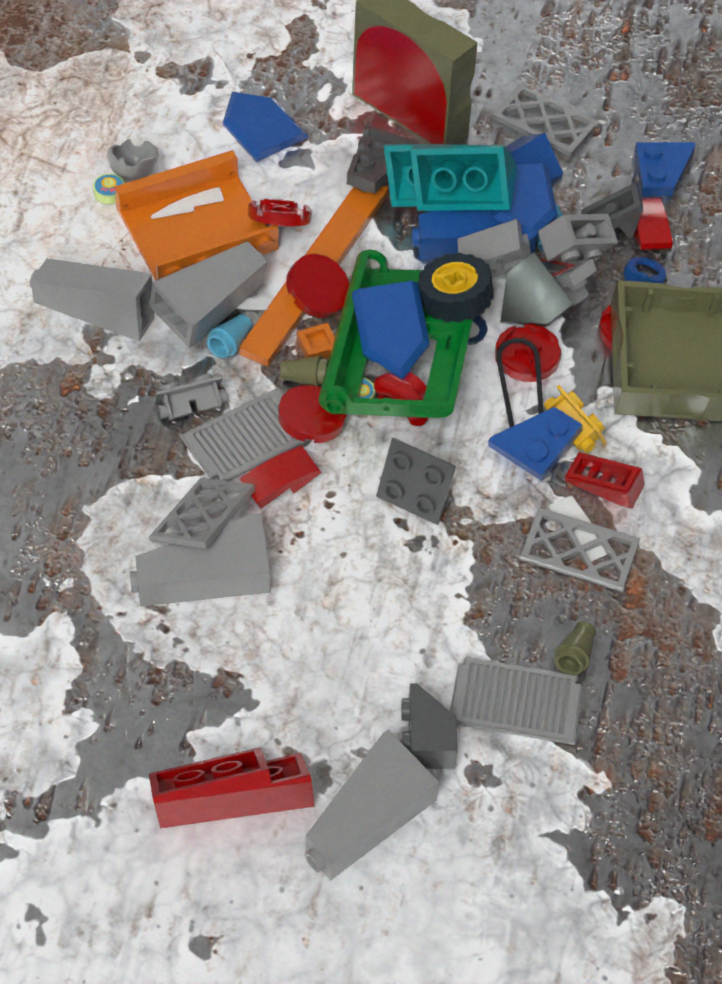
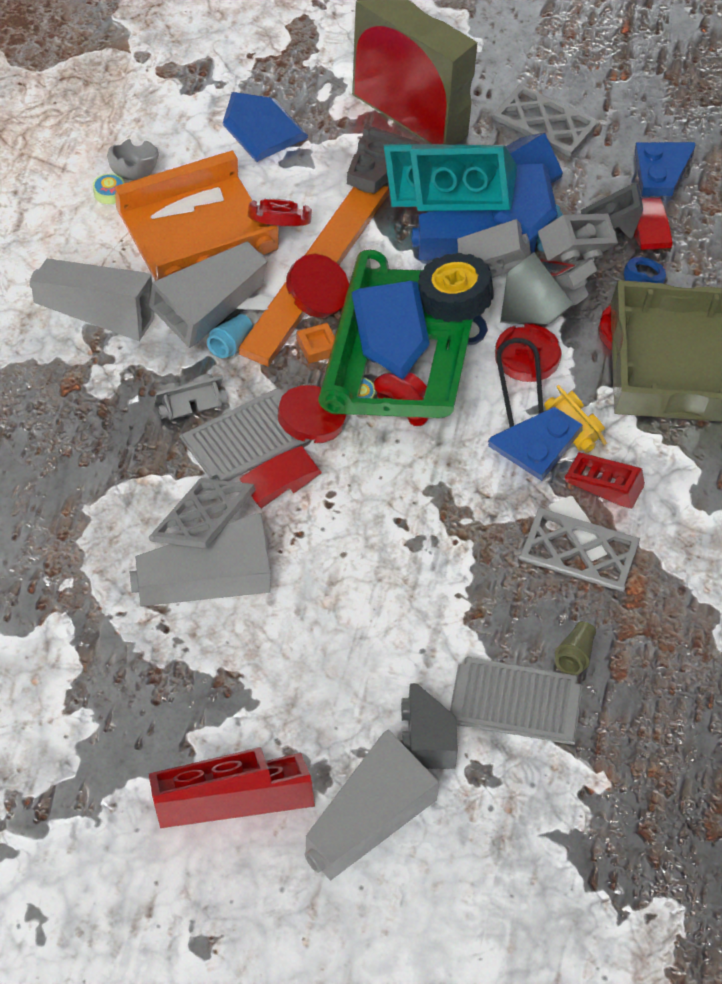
olive cone [280,355,329,387] -> none
dark grey hinge [376,438,456,525] -> none

